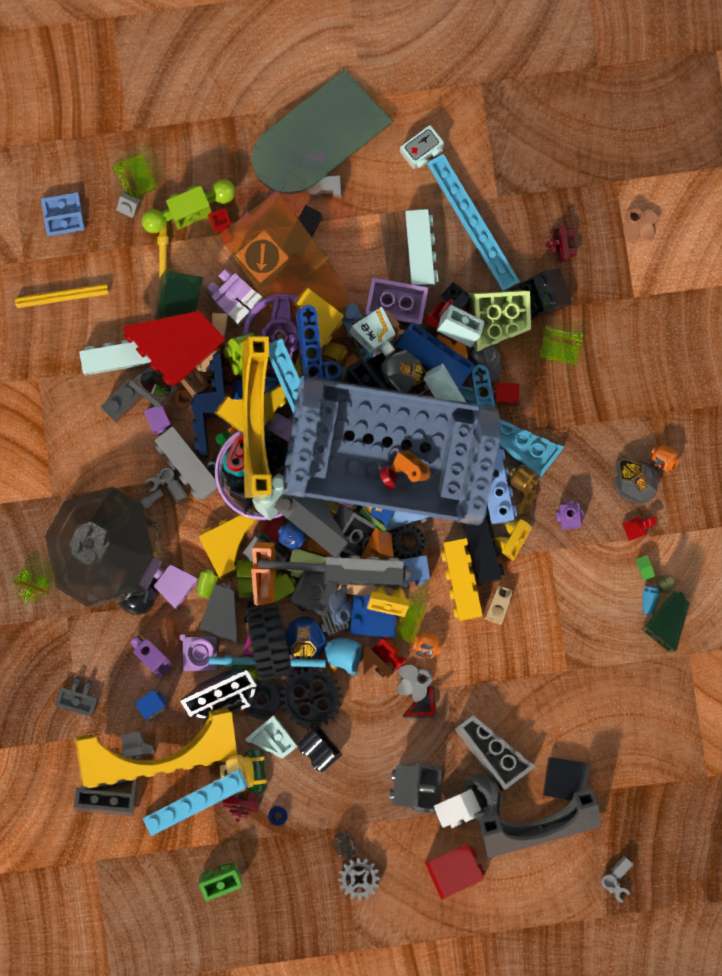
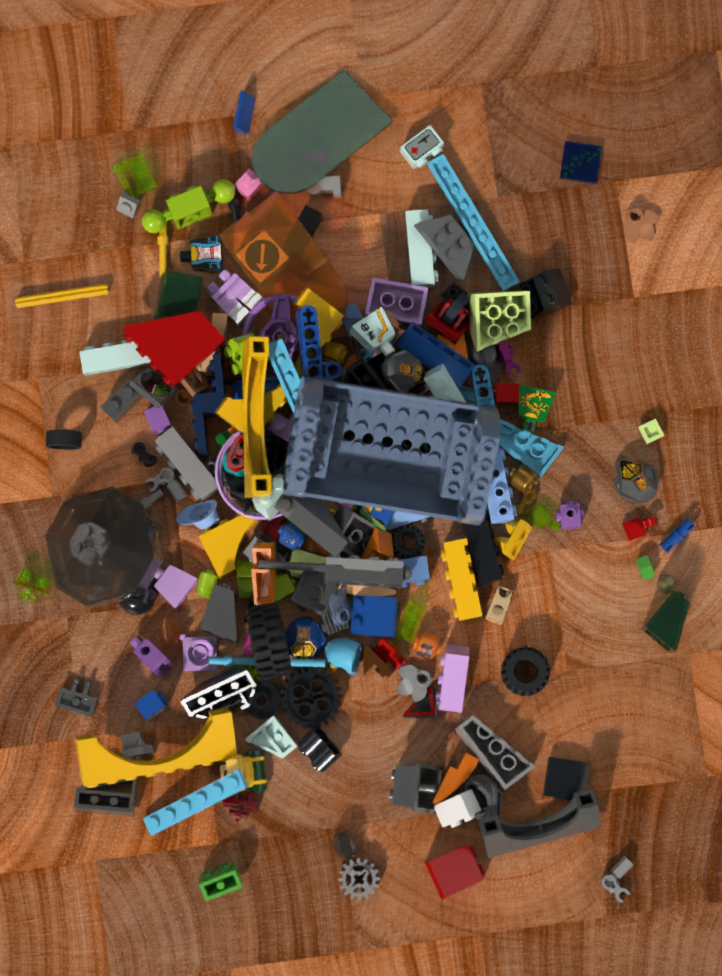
medium blue slope [41,192,85,236] -> none
red plate [207,207,233,244] -> none
clear blue plate [268,806,288,826] -> none
yellow tile [367,586,410,617] -> none
red tile [380,466,397,490] -> none
orange leg [391,450,430,482] -> none
light aqua brick [437,305,485,347] -> none
clear neon green plate [539,325,583,366] -> none
dark red hips [545,224,577,263] -> none
dark azure cone [642,586,661,615] -> none
orange head [650,444,680,473] -> none
none -> black tyre [46,430,82,450]
none -> black piece [131,442,157,467]
none -> light blue piece [176,499,220,529]
none -> torso [180,234,223,274]
none -> black bar [228,191,240,224]
none -> blue slope [233,91,256,134]
none -> bright pink brick [234,169,264,201]
none -> dark grey wing [414,215,475,282]
none -> orange slope [432,753,480,805]
none -> lavender wedge [436,644,470,713]
none -> magenta plate [498,342,521,376]
none -> black tyre [501,646,550,696]
none -> green torso [518,385,556,432]
none -> clear neon green plate [526,503,560,532]
none -> clear blue tile [559,141,602,184]
none -> yellowish green plate [638,418,664,445]
none -> blue pin [659,518,695,553]

